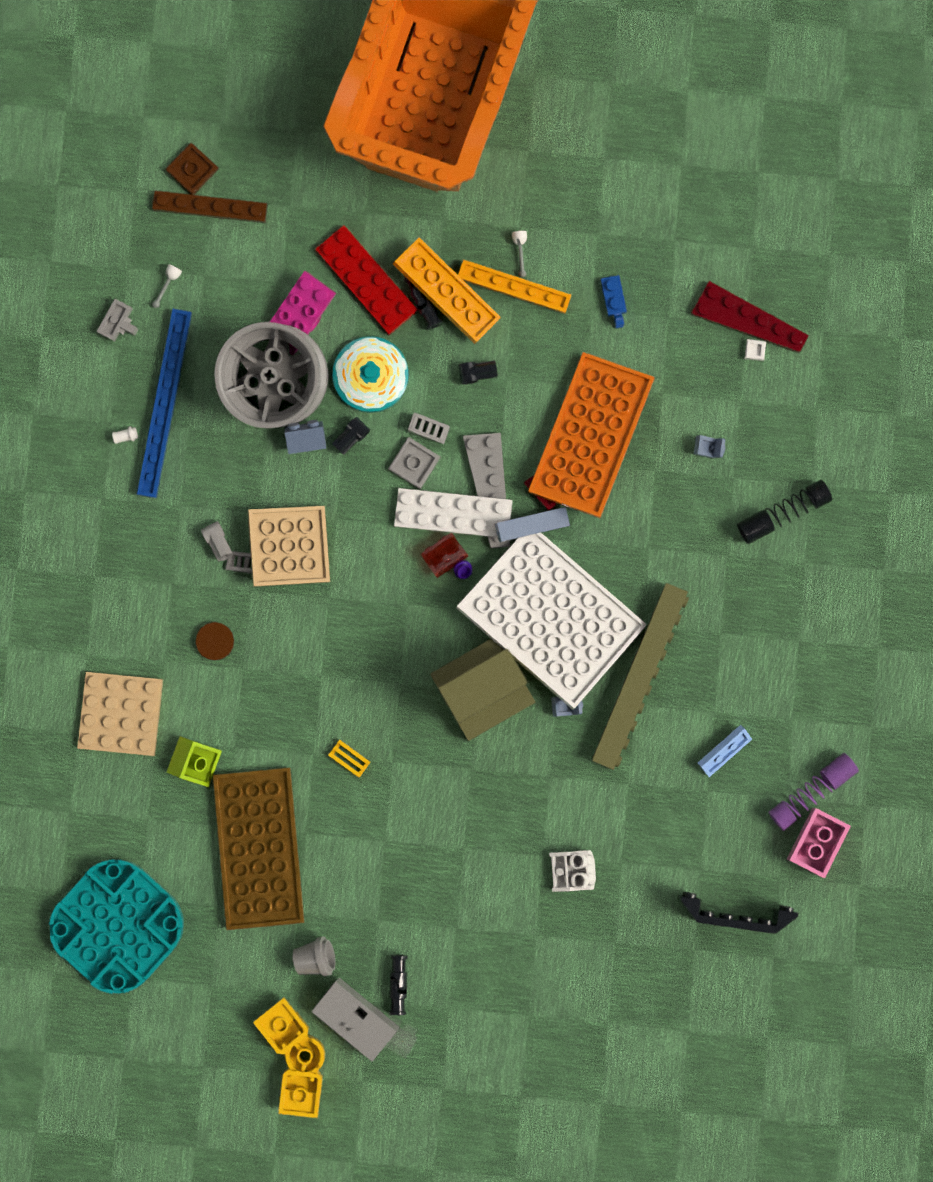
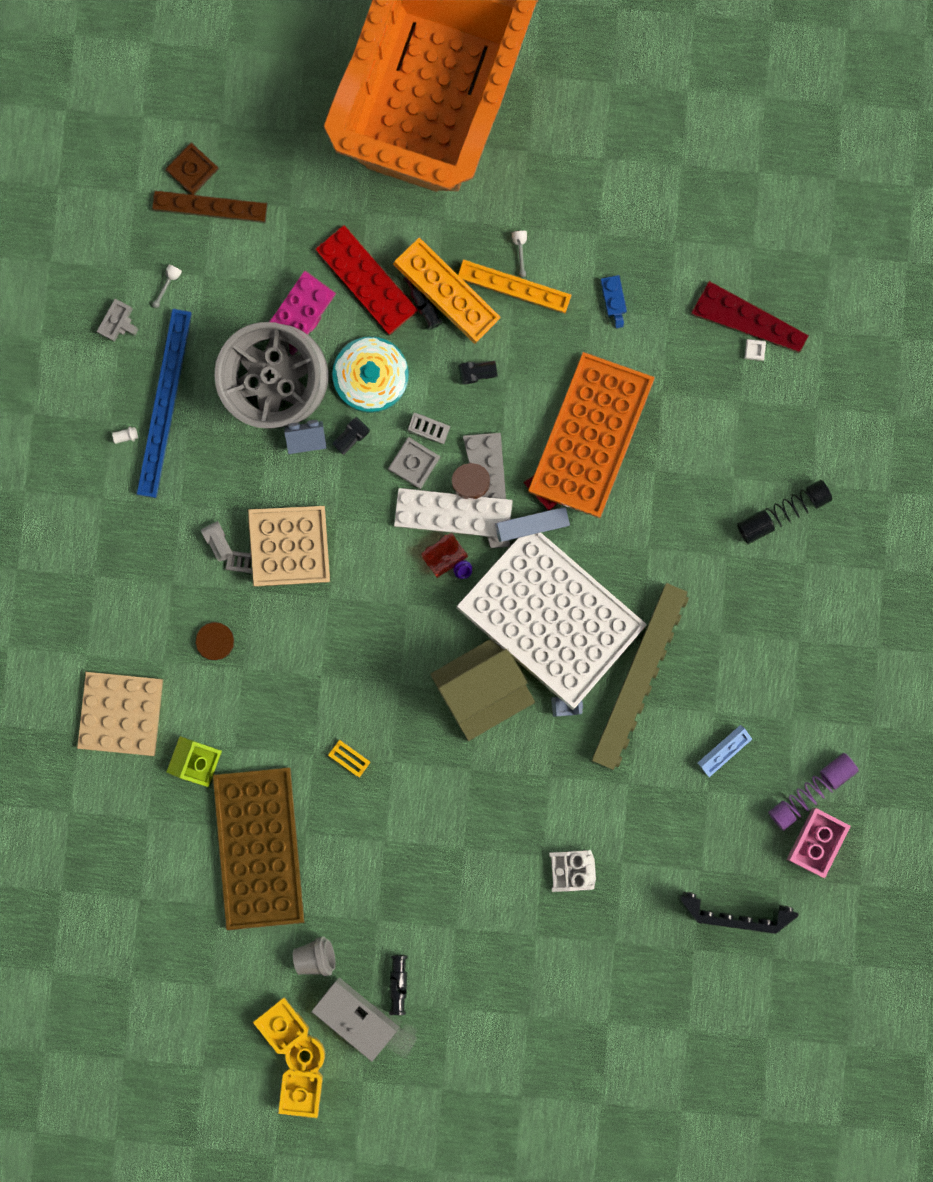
teal plate [49,859,184,994] -> none
sand blue bracket [694,435,726,459] -> none
none -> reddish brown tile [452,463,490,499]

